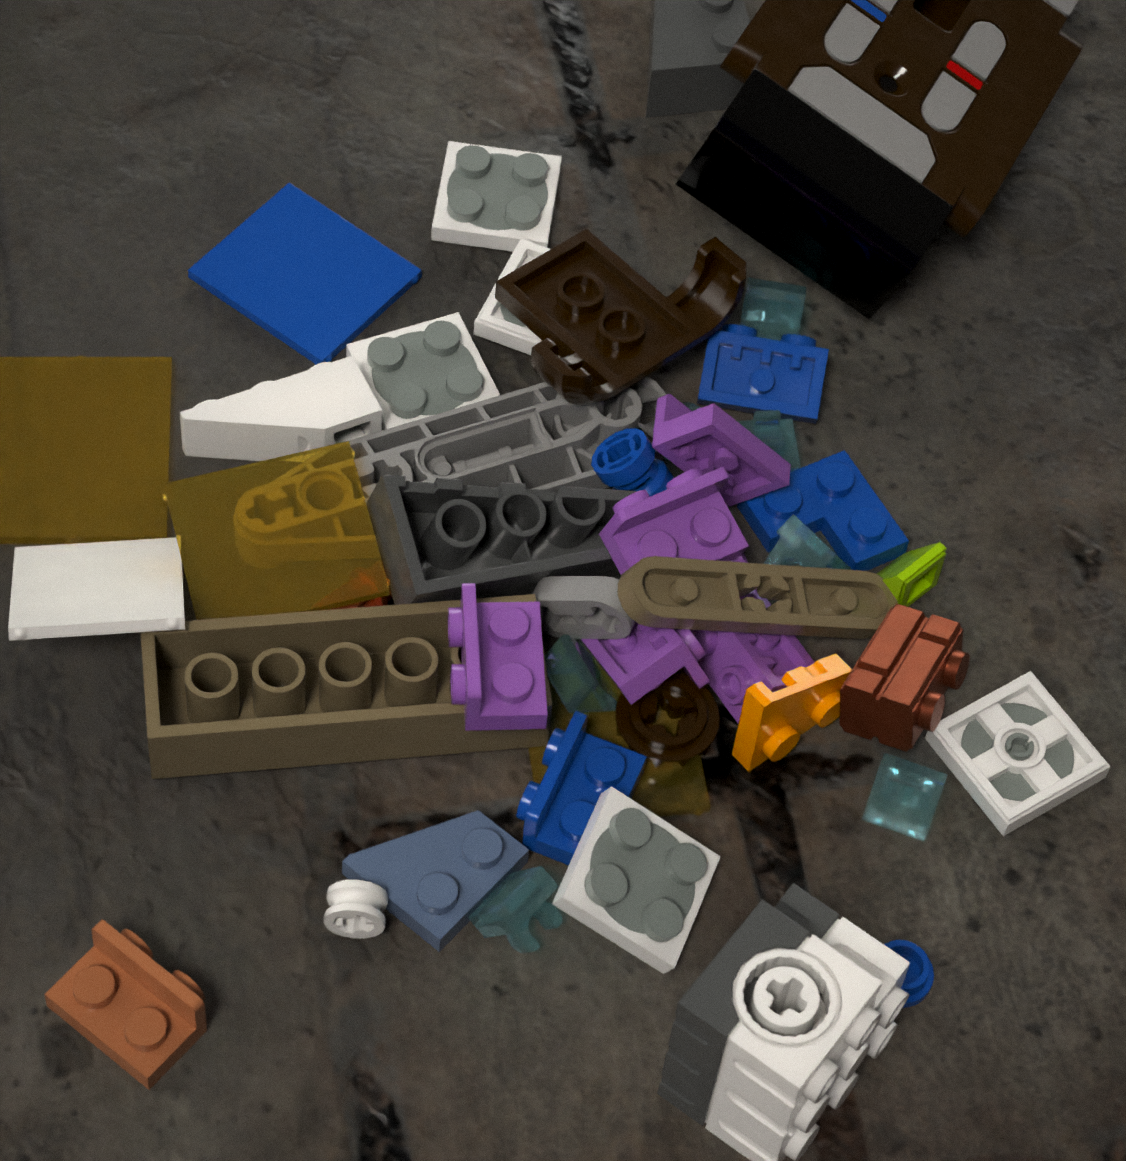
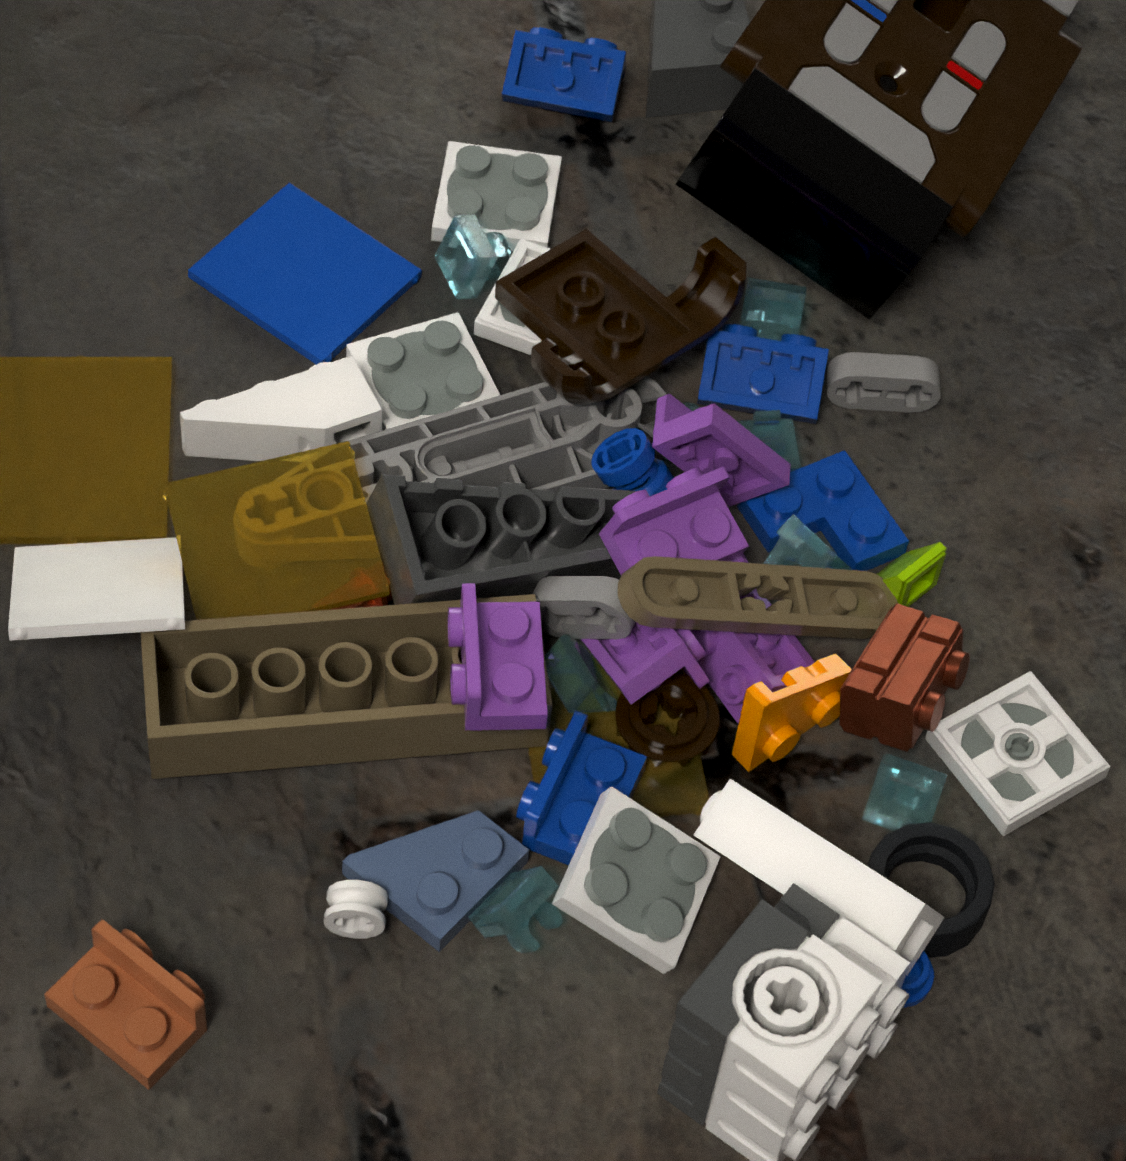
none -> clear light blue tile [434,214,512,299]
none -> blue bracket [502,27,626,122]
none -> white brick [694,779,945,975]
none -> light grey beam [826,352,941,413]
none -> black tyre [867,822,995,958]

